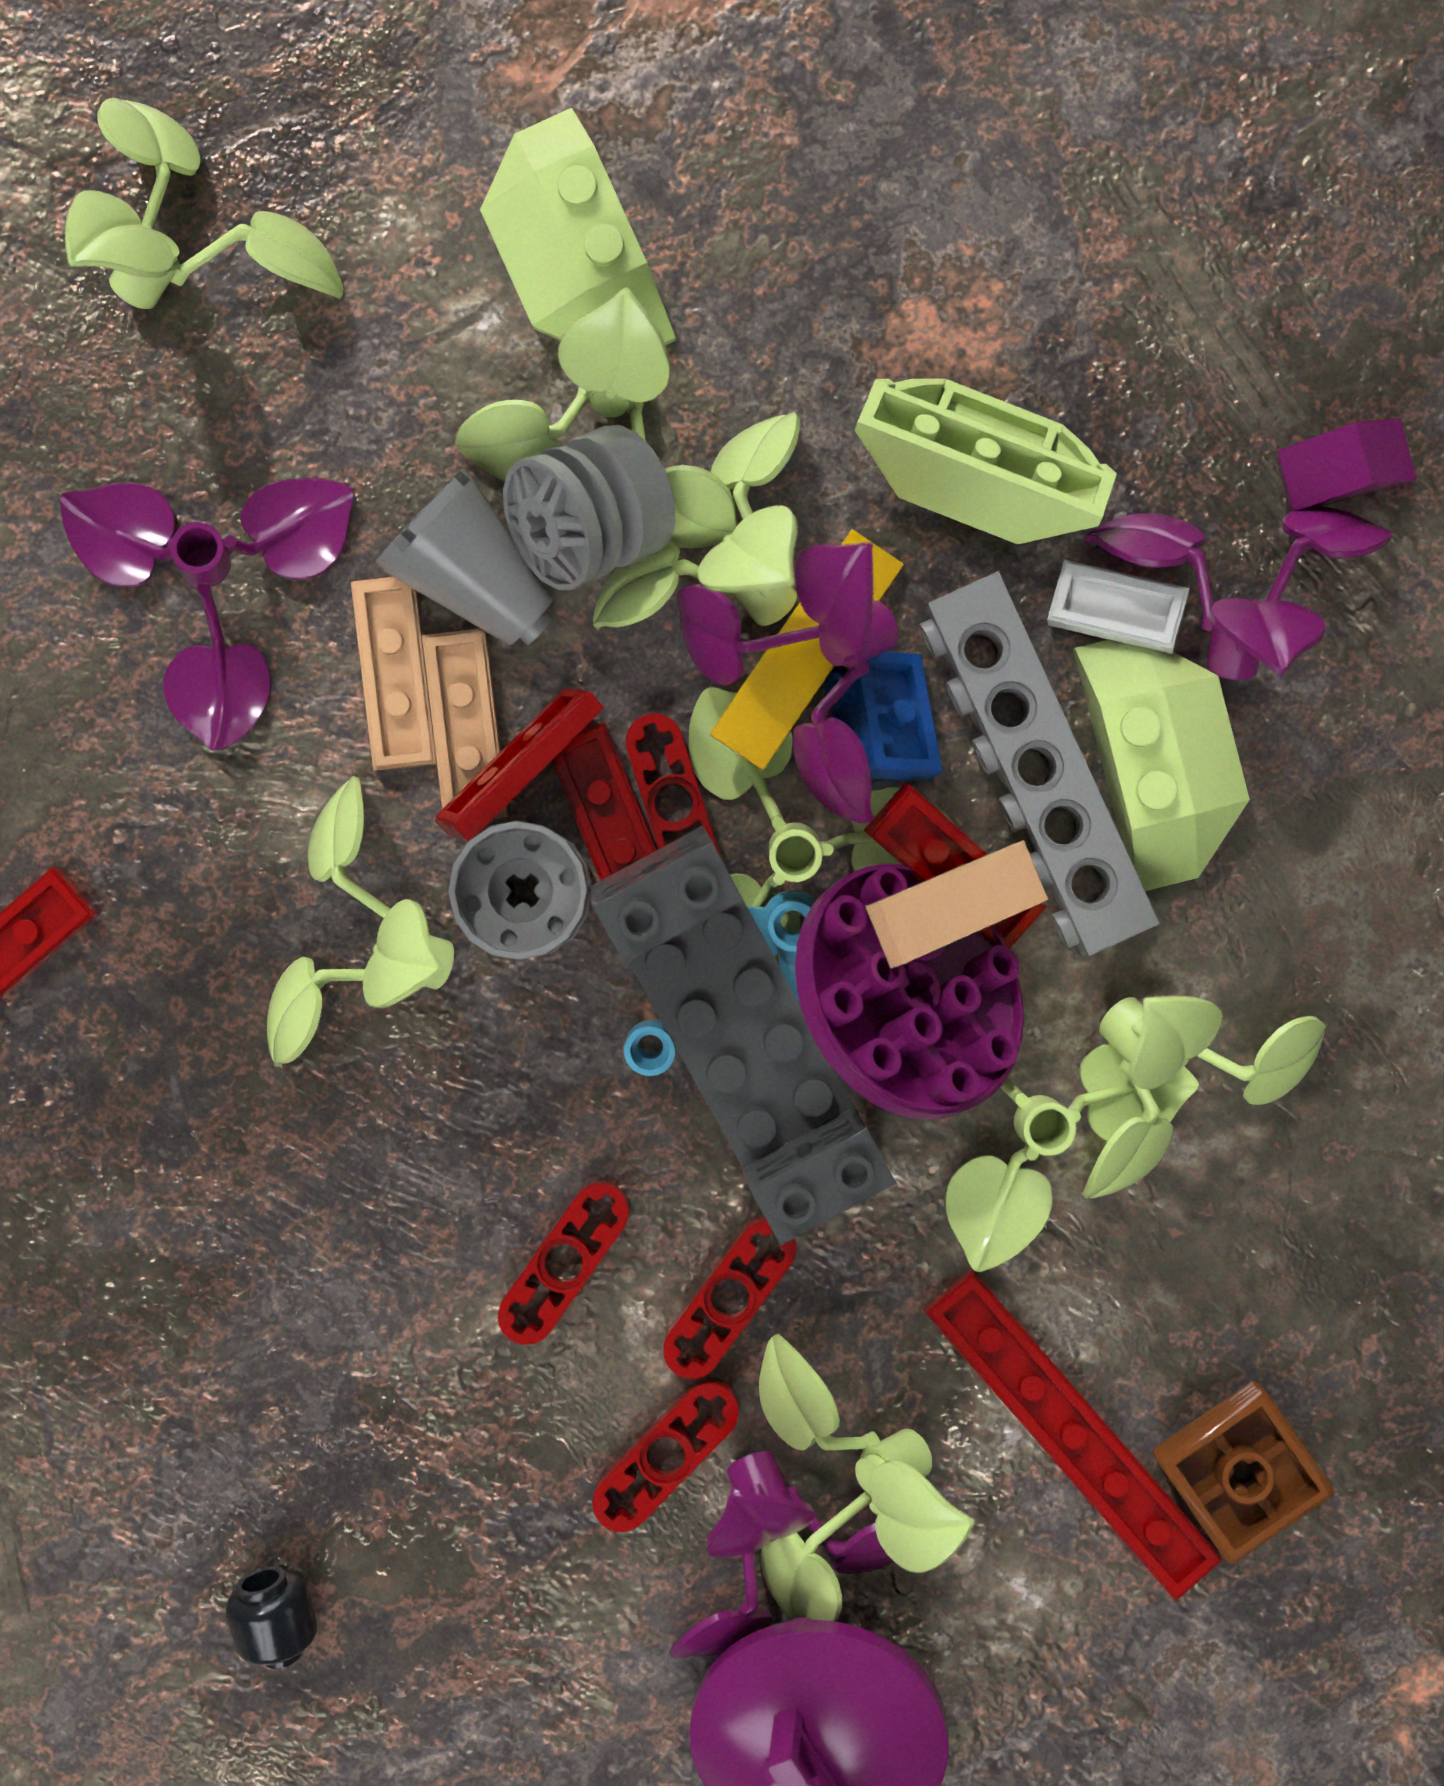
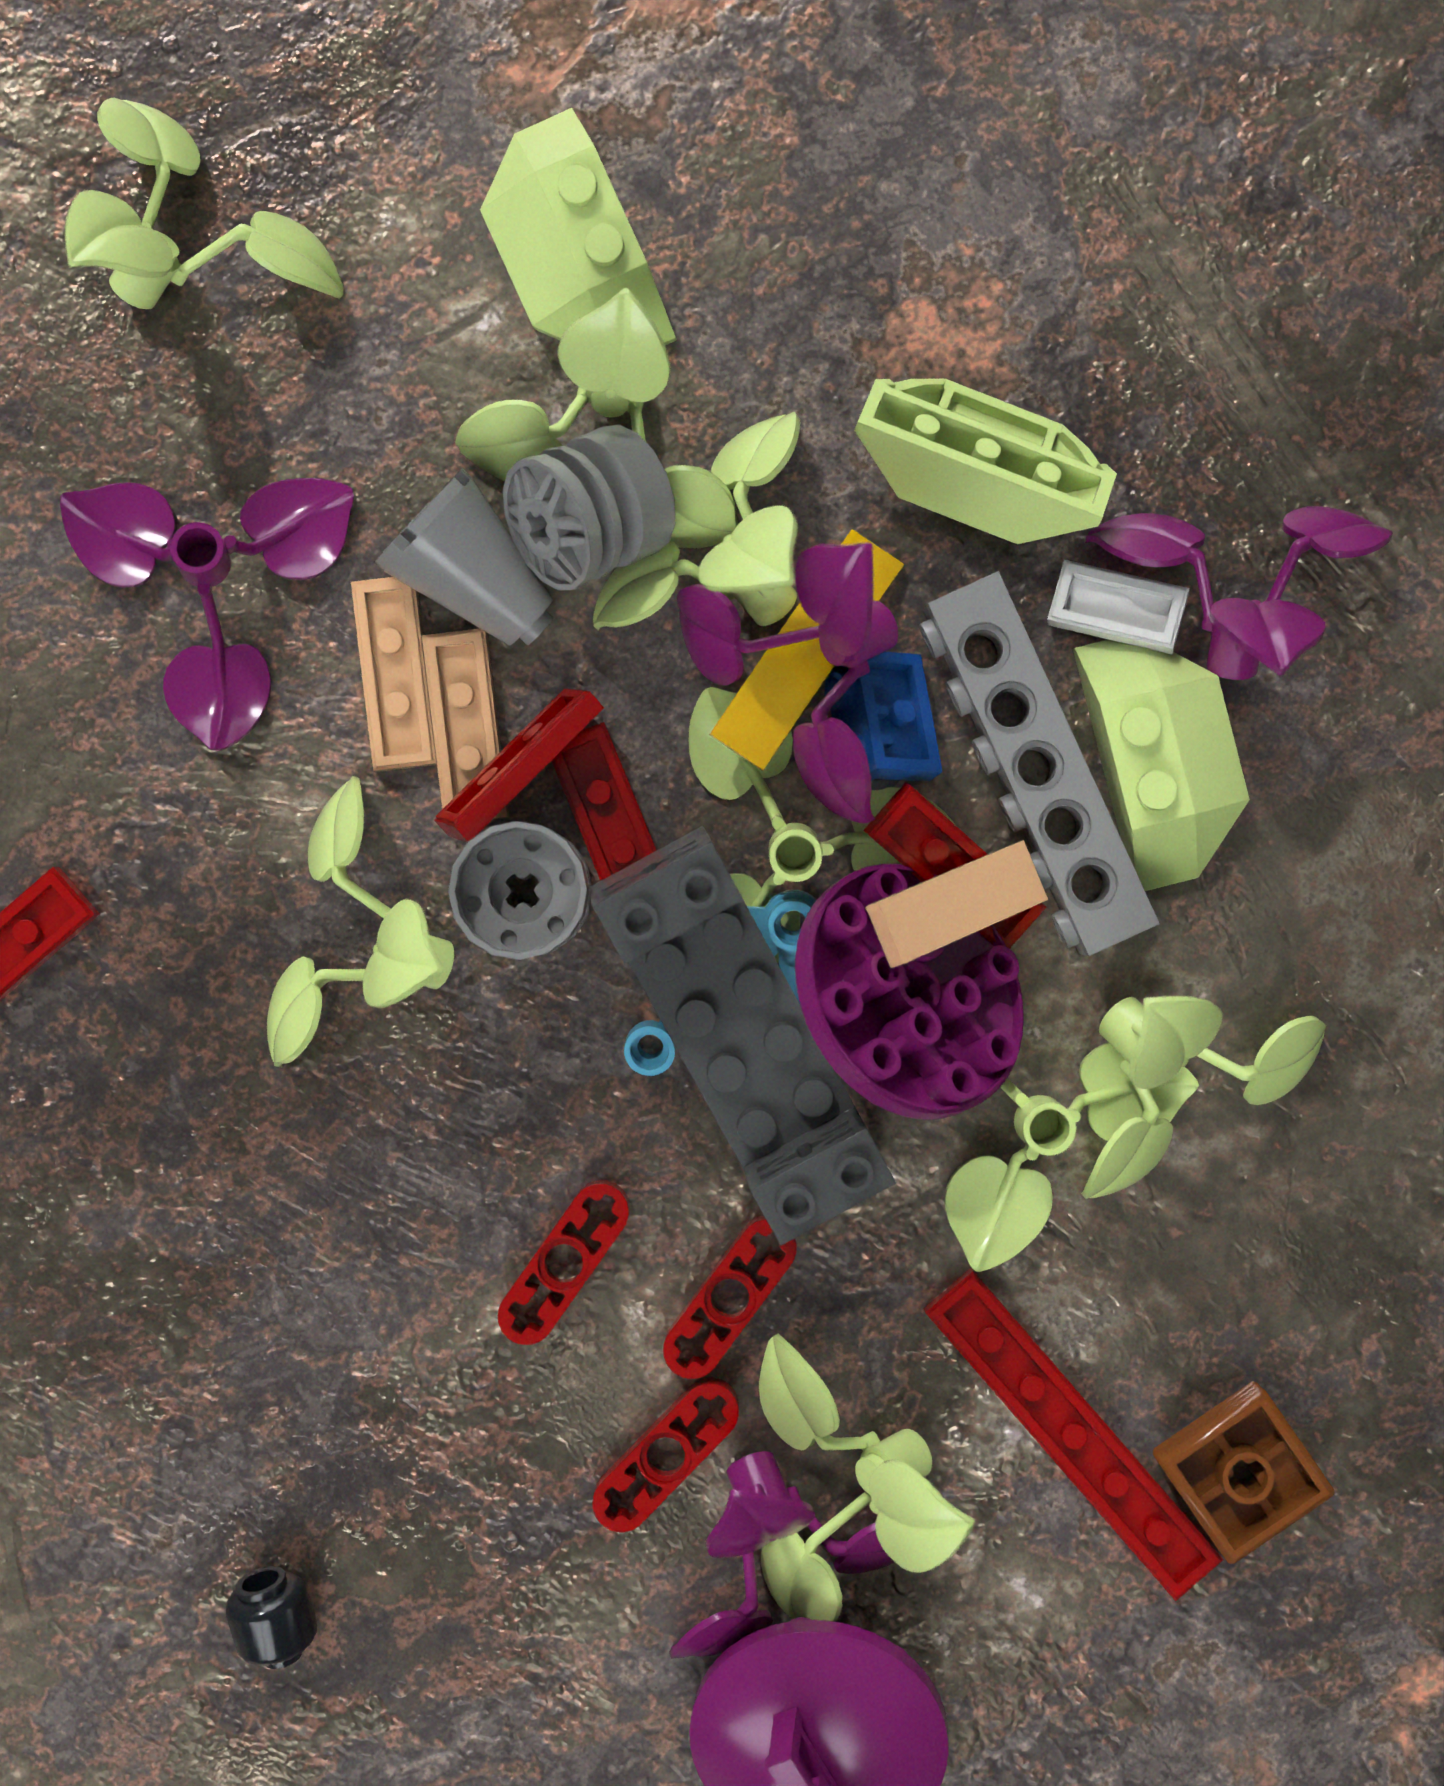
red beam [626,713,721,857] -> none
magenta slope [1275,419,1417,512] -> none

